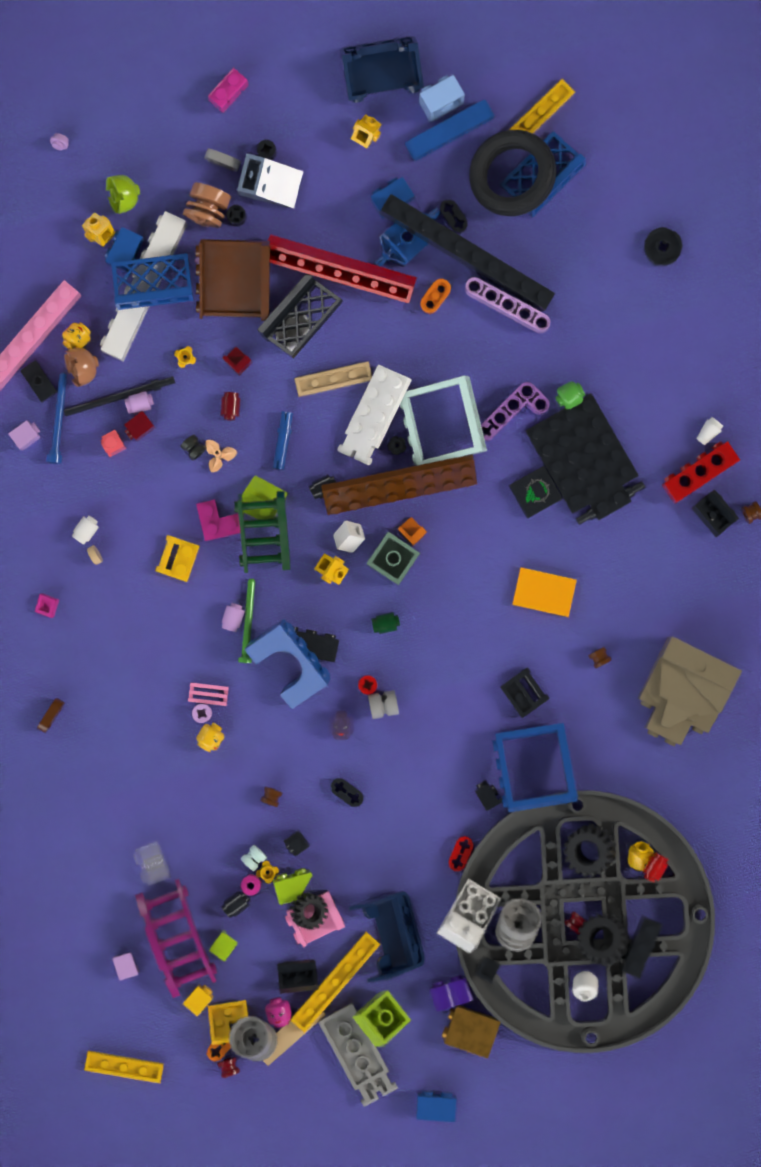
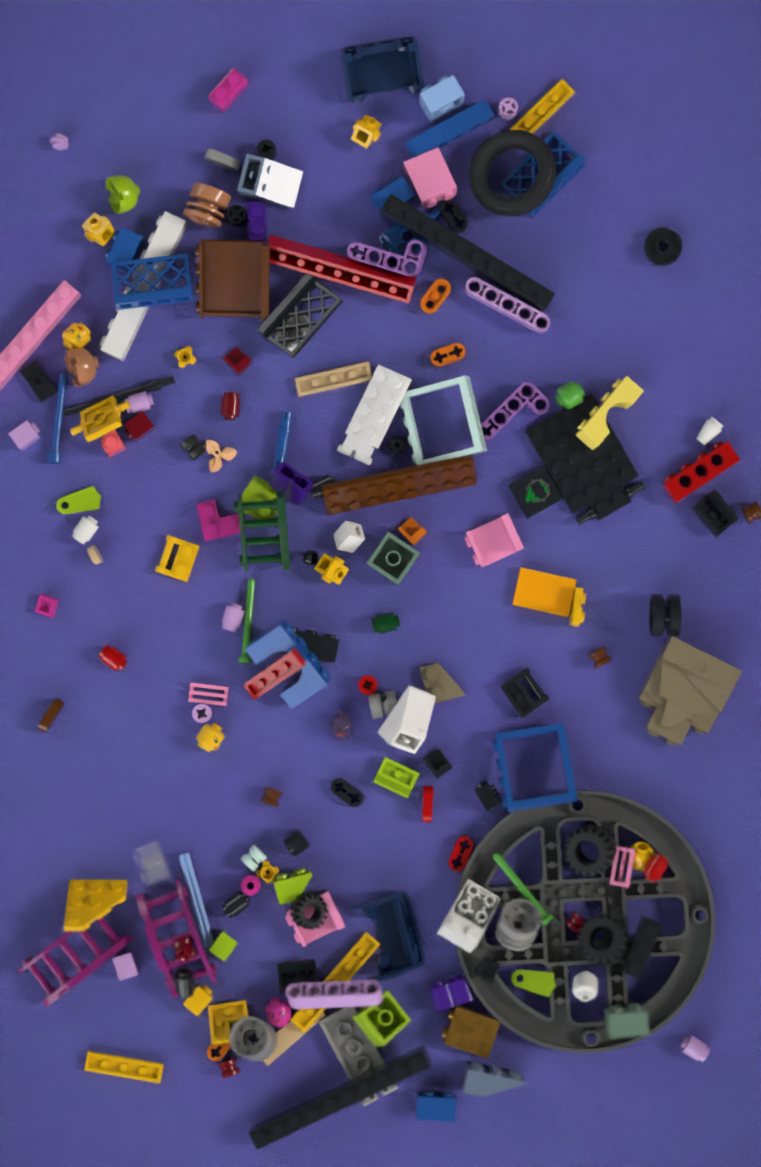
none -> magenta fence [18,917,132,1007]
none -> lime piece [56,486,101,514]
none -> yellow plate [64,879,128,931]
none -> yellow plate [70,395,131,442]
none -> red brick [98,644,128,672]
none -> dark red wheel [173,936,196,961]
none -> black brick [174,968,195,998]
none -> light blue axle [179,853,214,946]
none -> plate [243,648,307,700]
none -> dark purple brick [247,202,268,241]
none -> black brick [248,1045,432,1150]
none -> dark purple brick [269,462,313,505]
none -> lavender beam [286,980,383,1009]
none -> black hinge [302,550,318,566]
none -> medium lavender beam [347,240,427,276]
none -> lime plate [373,757,420,799]
none -> white slope [378,685,436,754]
none -> bright pink panel [403,147,457,208]
none -> dark tan wing [420,663,465,703]
none -> red beam [422,786,433,823]
none -> black panel [423,749,453,779]
none -> orange beam [430,343,466,367]
none -> sand blue slope [462,1061,526,1097]
none -> bright pink panel [464,513,524,568]
none -> bright green bar [493,853,554,926]
none -> lavender wheel [498,97,518,120]
none -> lime piece [511,969,556,997]
none -> yellow plate [568,587,586,627]
none -> light yellow arch [576,376,644,450]
none -> sand green brick [604,1003,649,1038]
none -> bright pink tile [609,845,636,888]
none -> black wheel [649,594,682,637]
none -> lavender brick [680,1035,710,1062]

